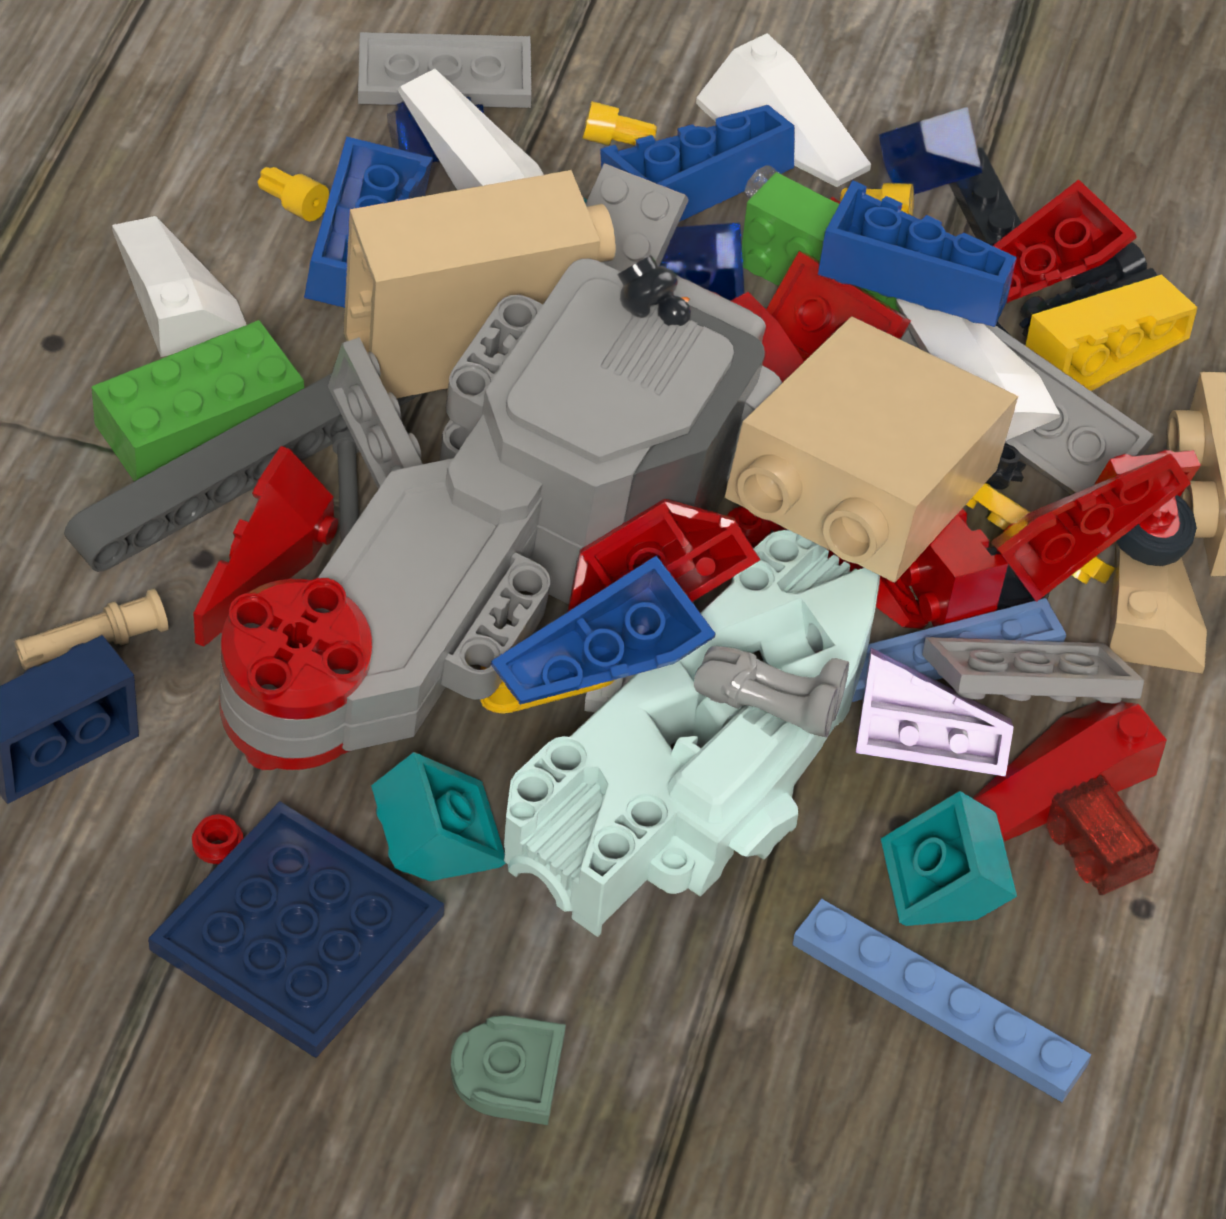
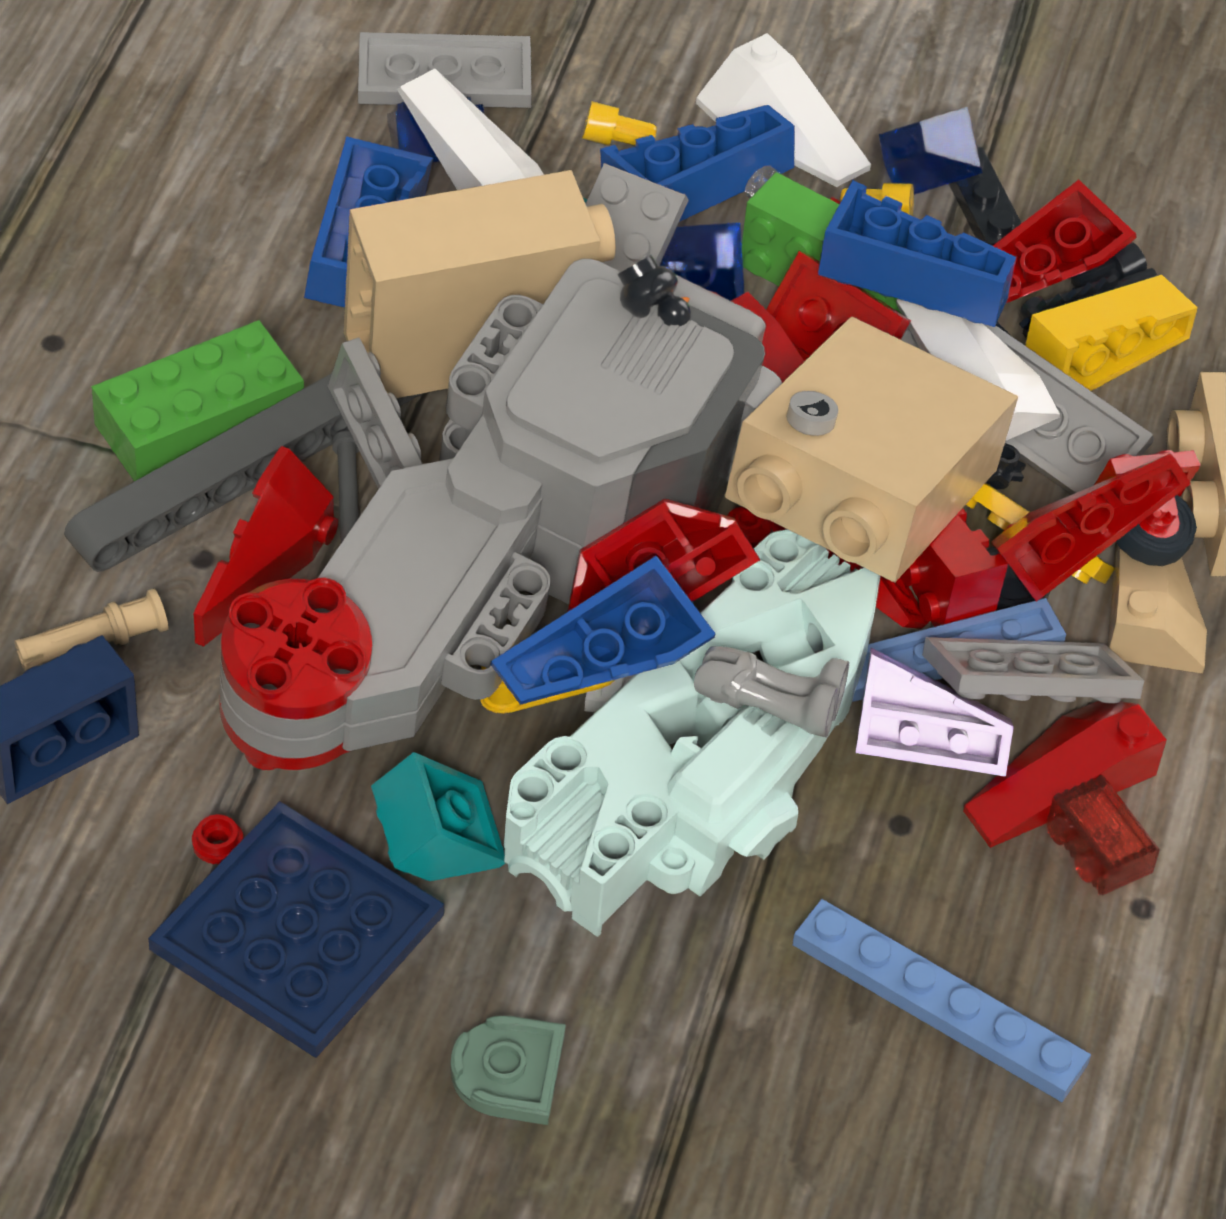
white wedge [112,216,246,357] -> none
yellow piece [257,167,330,222] -> none
teal slope [881,791,1017,926] -> none
none -> light grey tile [786,391,838,436]

